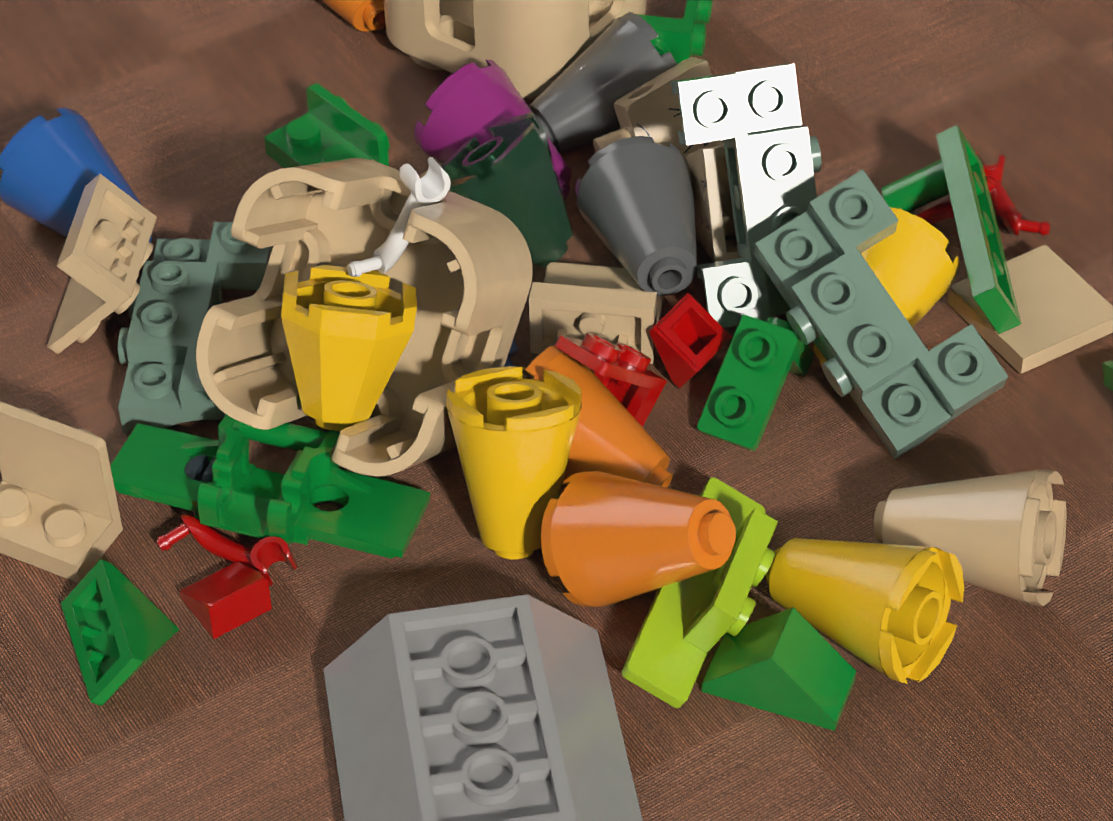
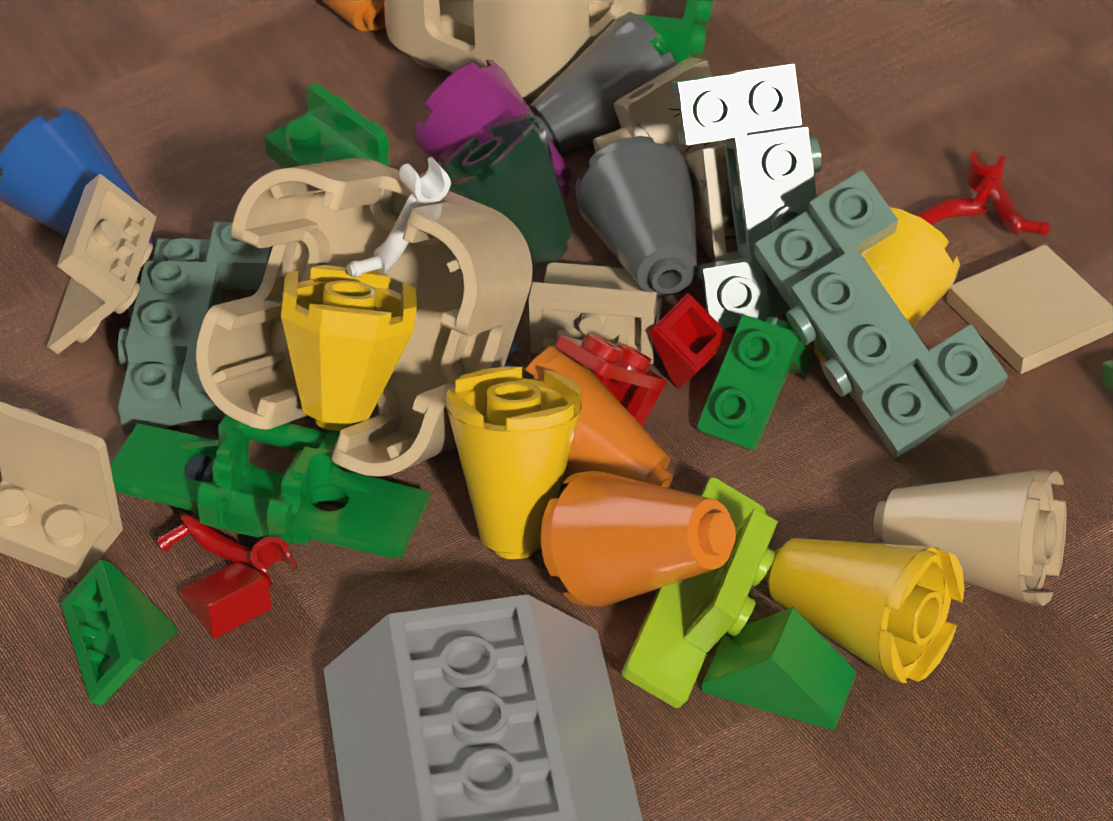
green piece [881,125,1022,334] -> none

